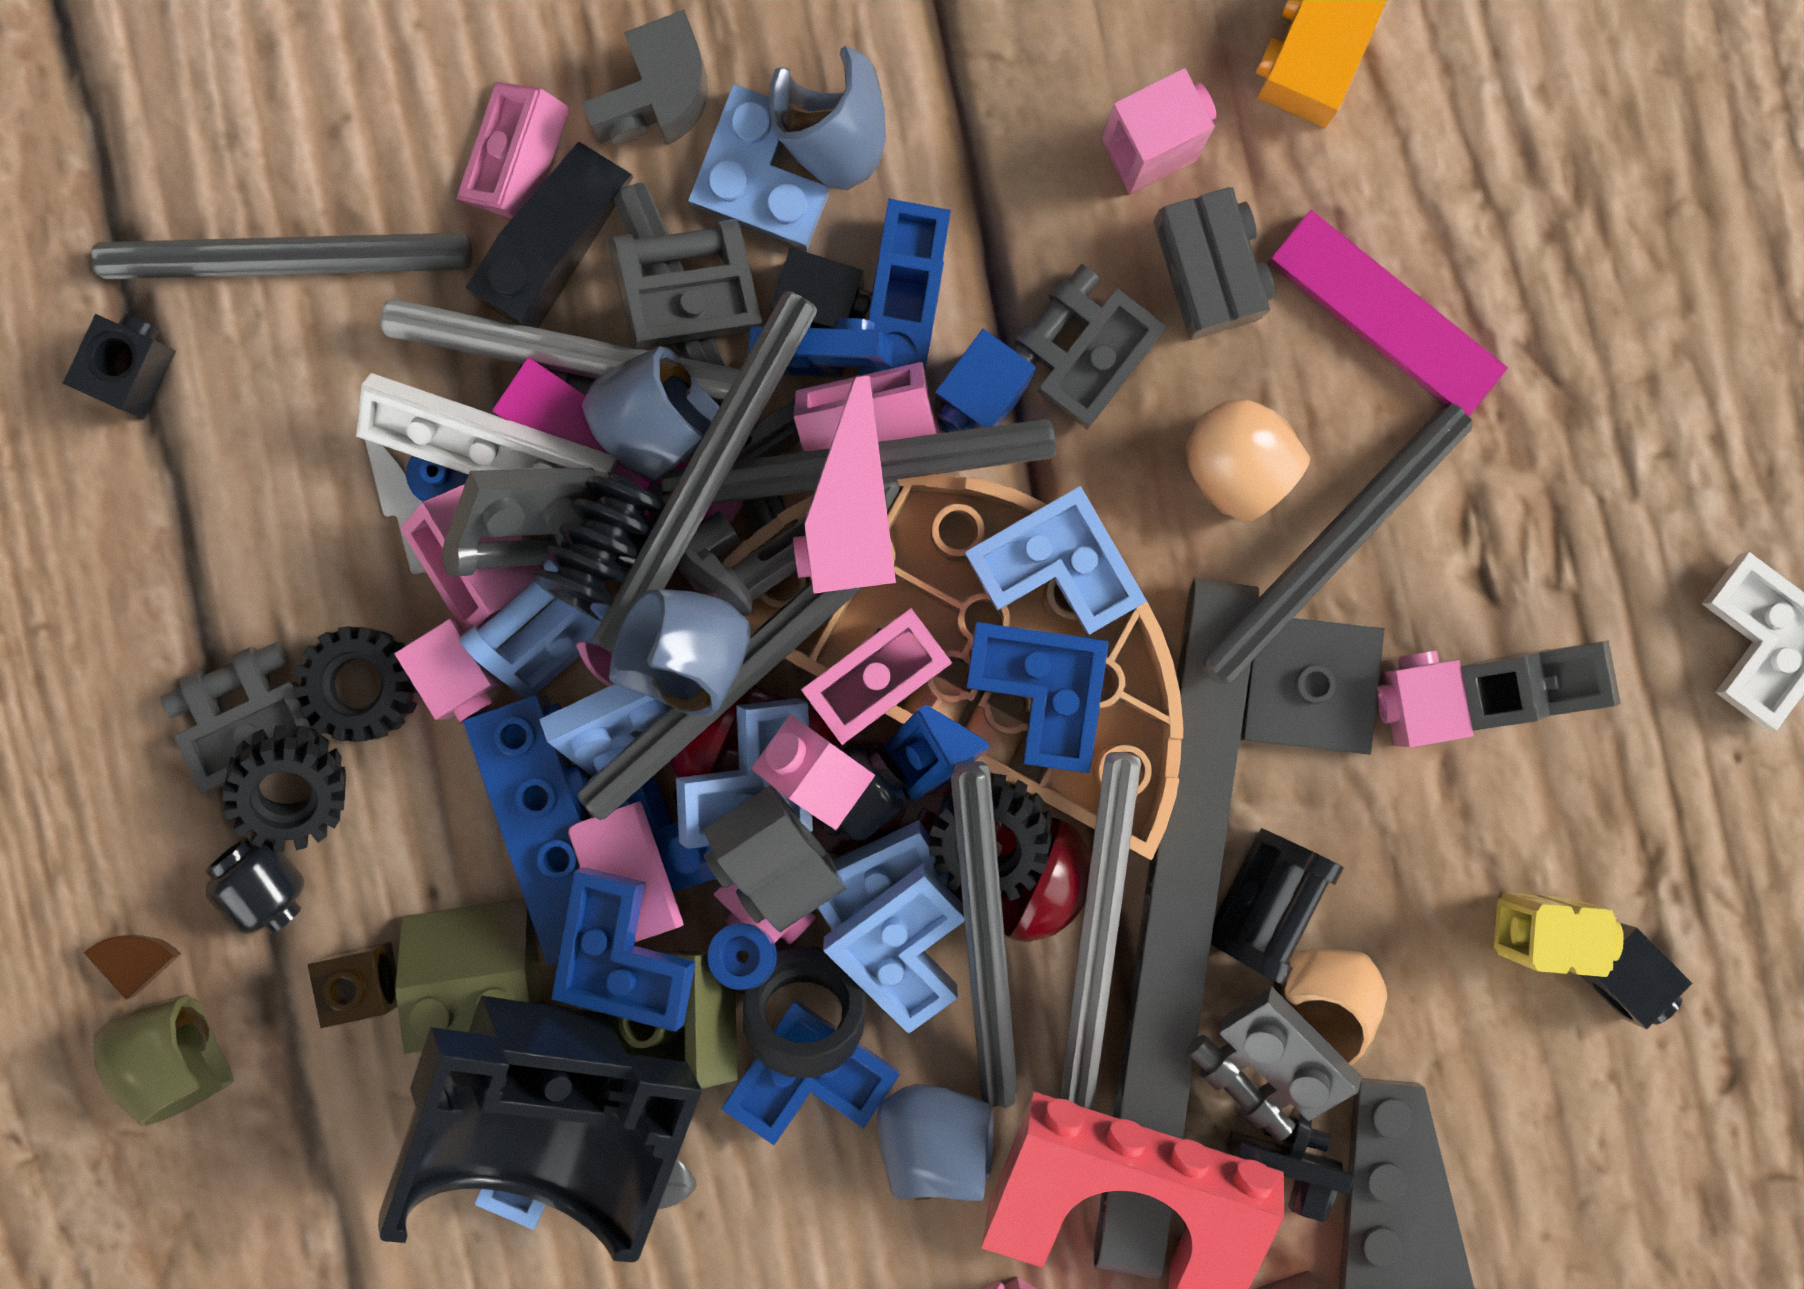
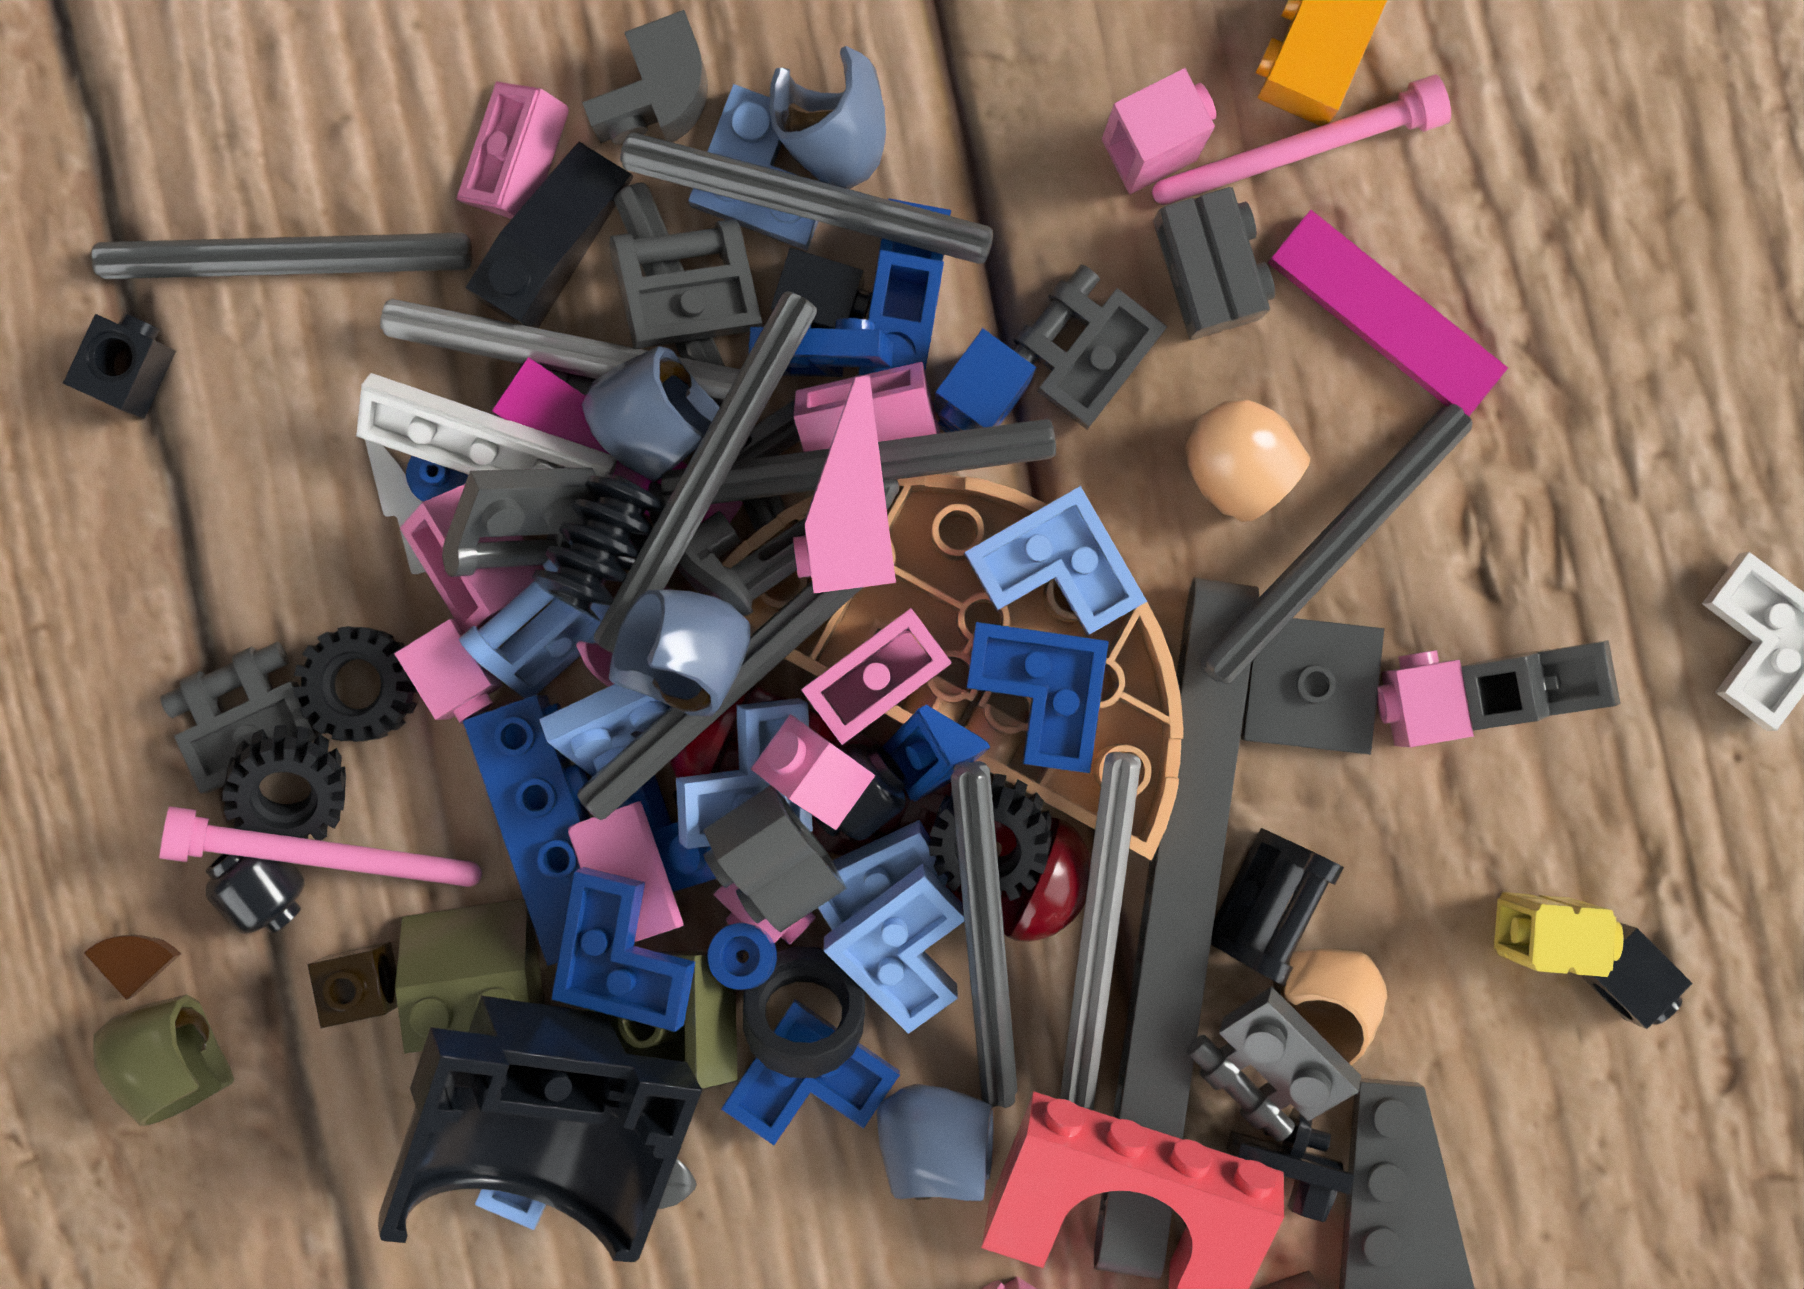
none -> bright pink piece [159,806,482,887]
none -> dark grey axle [620,132,993,264]
none -> bright pink piece [1152,74,1451,205]

